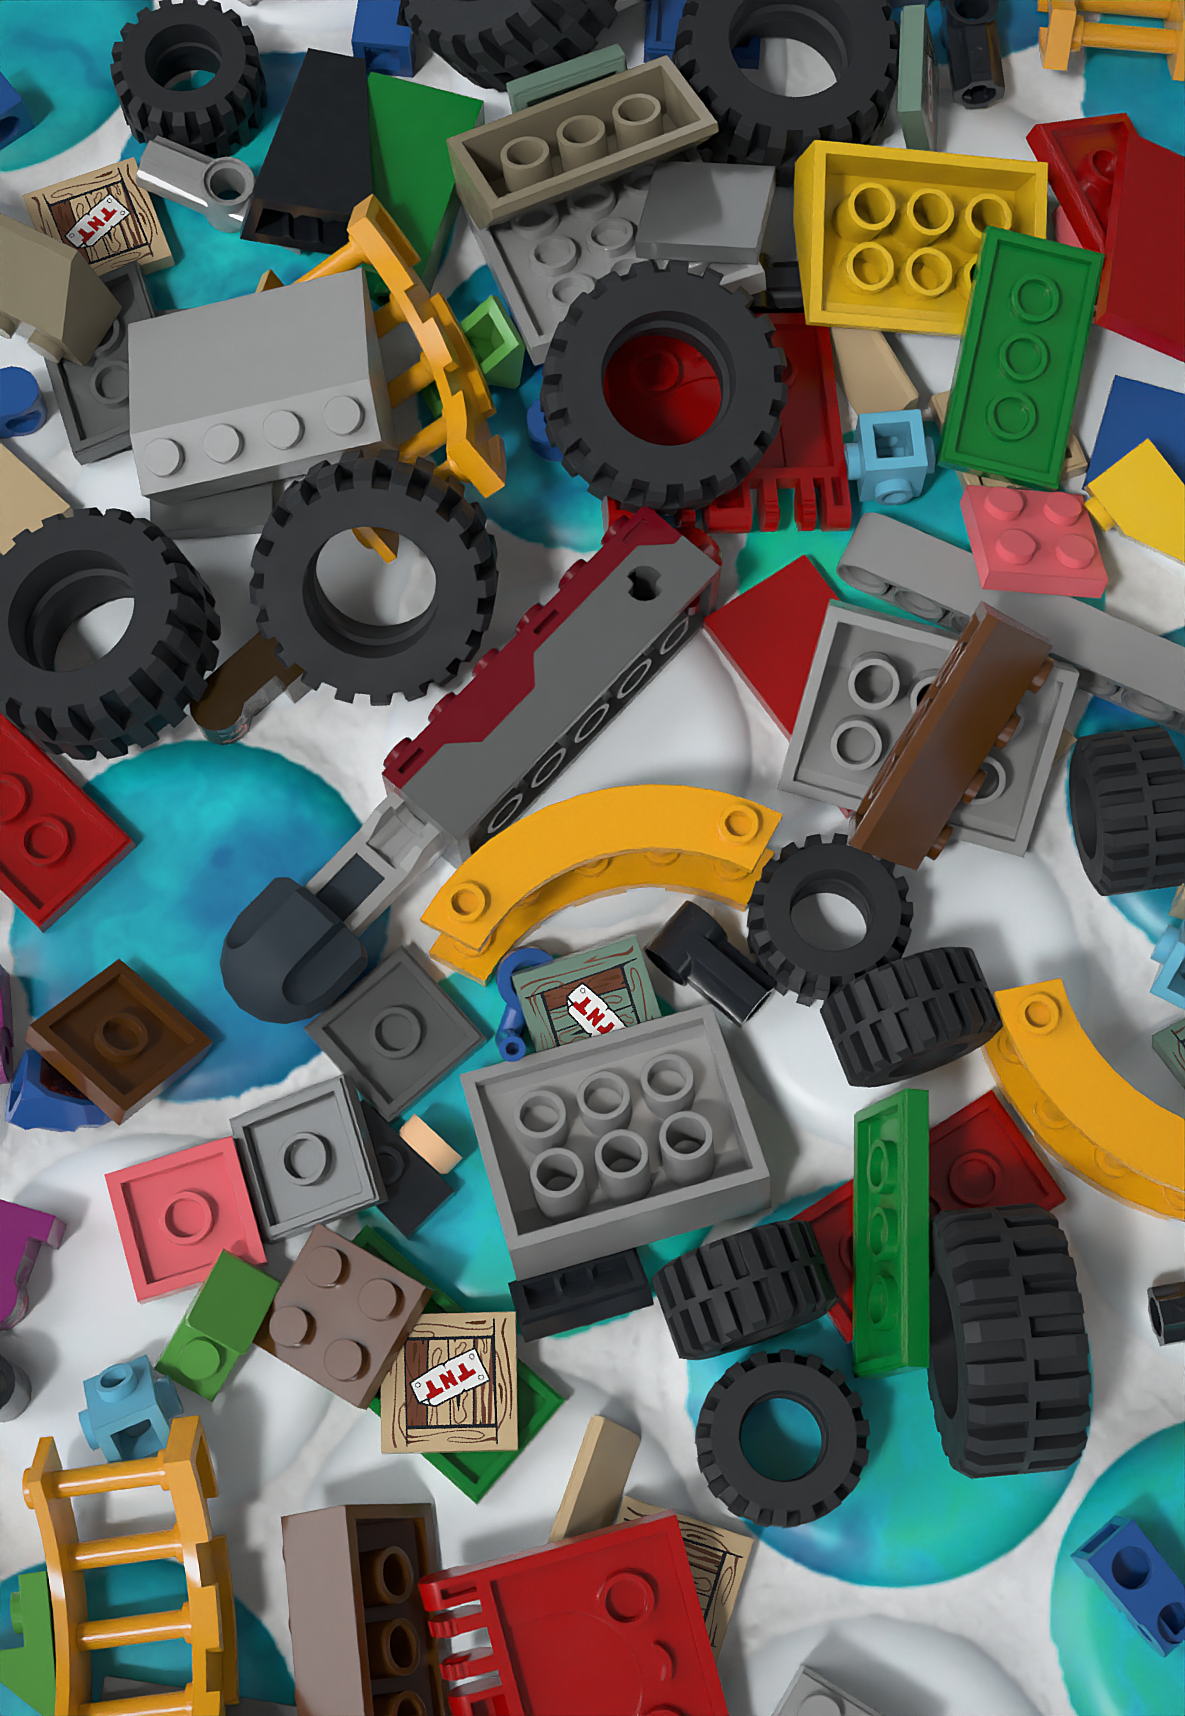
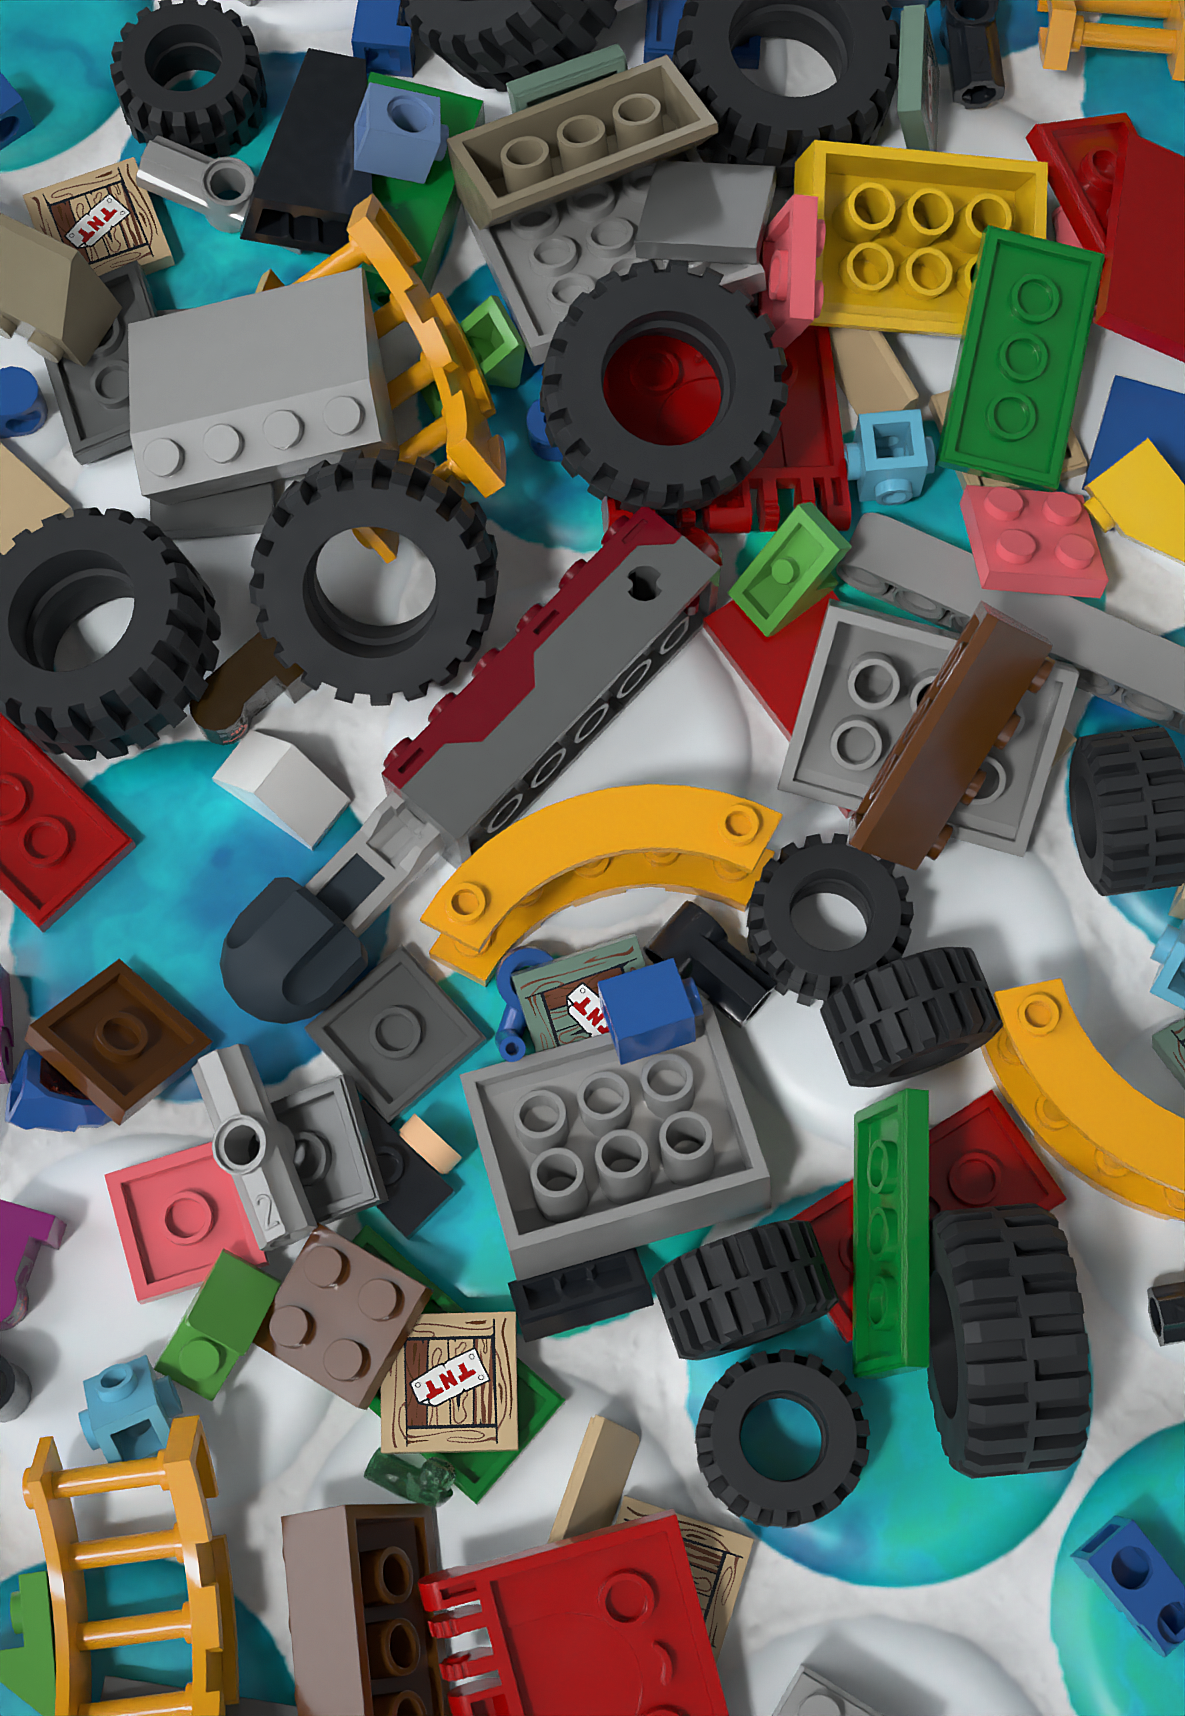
none -> light grey piece [191,1044,318,1251]
none -> white slope [212,730,351,851]
none -> medium blue brick [354,82,449,184]
none -> clear green arm [364,1447,457,1507]
none -> blue brick [597,958,704,1065]
none -> bright green slope [727,502,852,637]
none -> coral plate [758,194,826,350]

